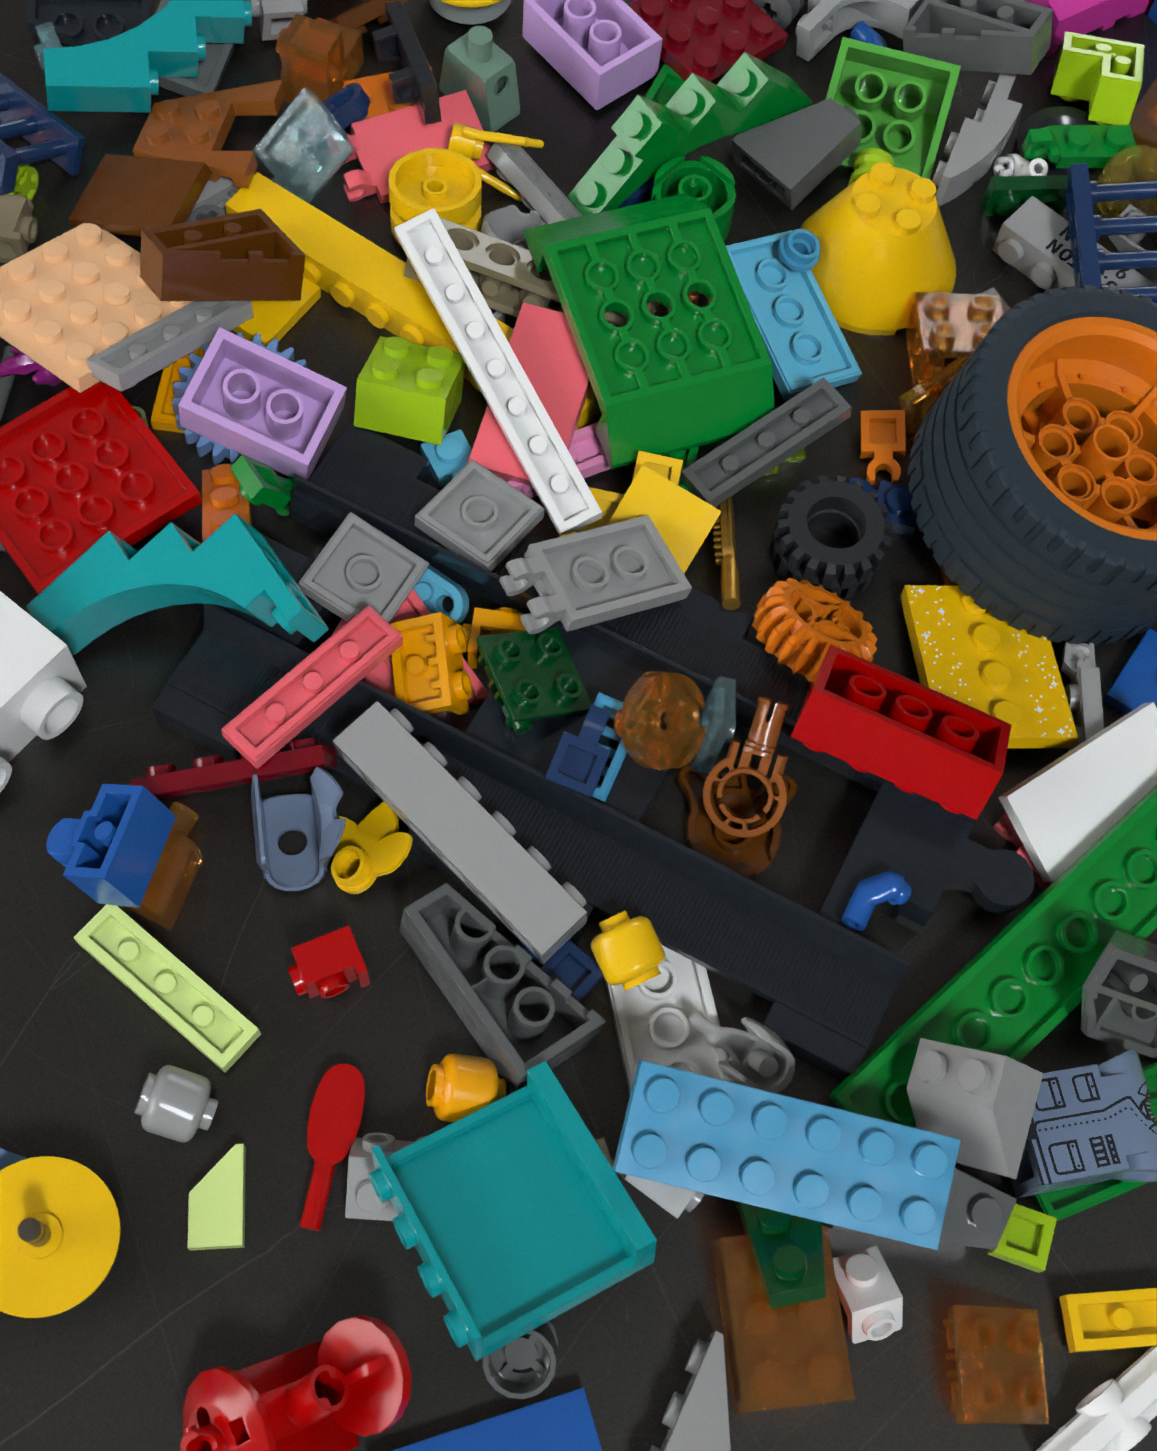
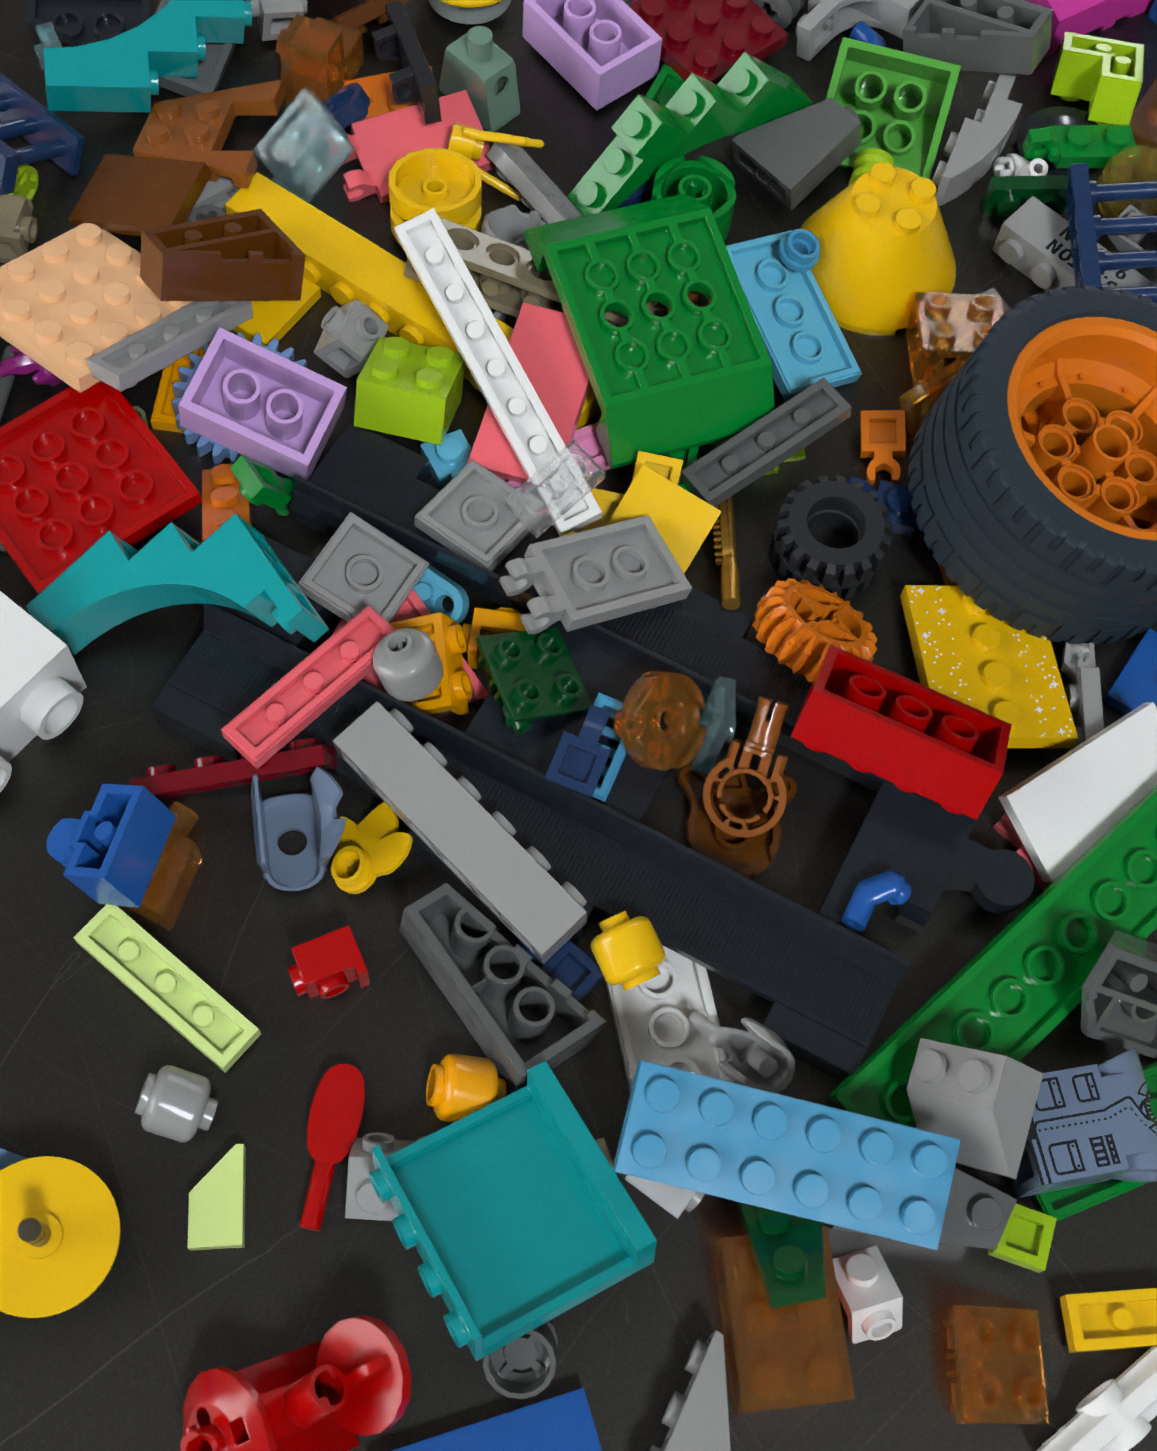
none -> light grey brick [313,299,389,379]
none -> light grey head [372,628,444,702]
none -> clear plate [505,440,605,538]

